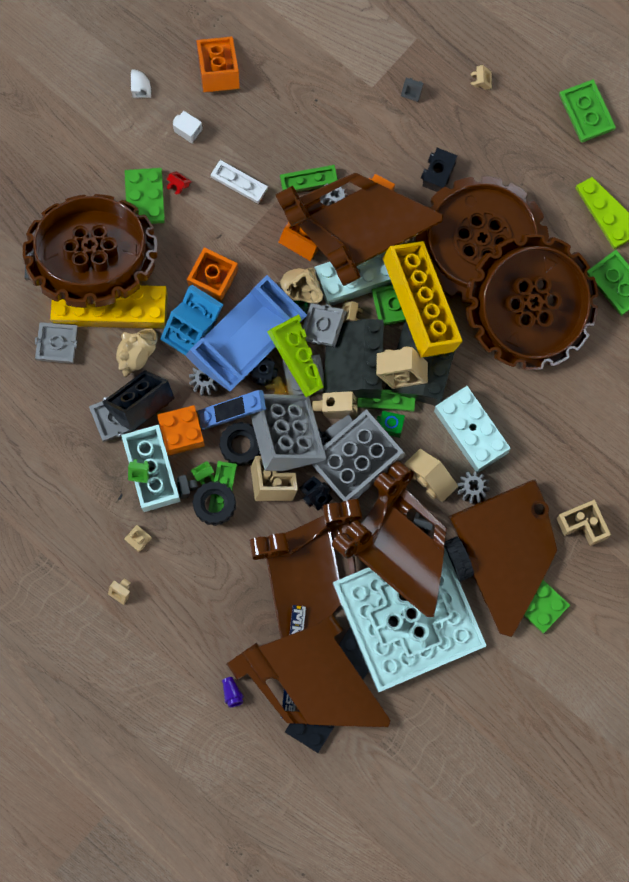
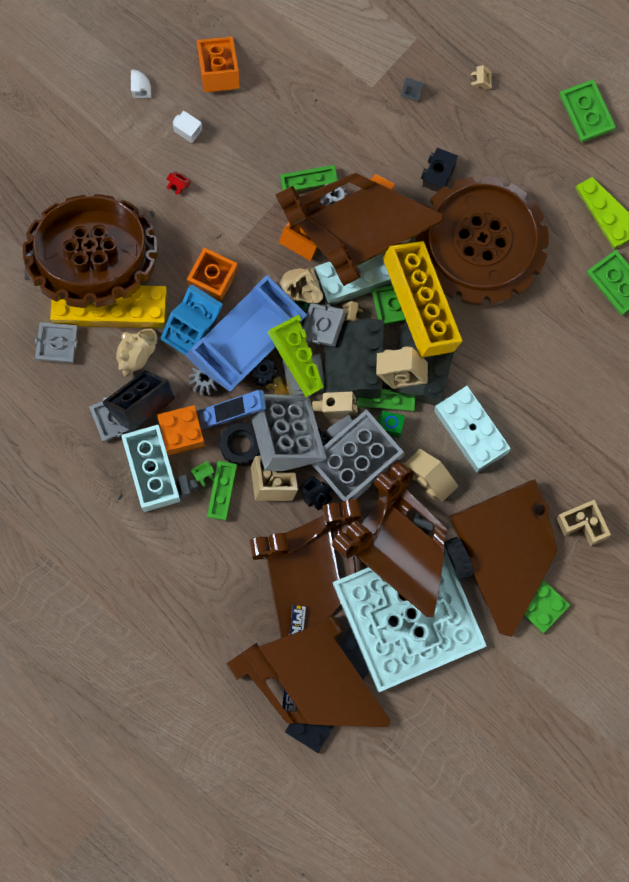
tan tile [108,578,131,605] -> none
tan tile [124,525,152,552] -> none
bright green plate [125,168,165,224] -> none
bright green tile [128,459,149,483] -> none
black tyre [193,481,236,526] -> none
white plate [211,160,268,204] -> none
dark purple cone [222,677,244,708] -> none
light grey gear [457,471,490,504] -> none
reddish brown piece [466,234,598,370] -> none

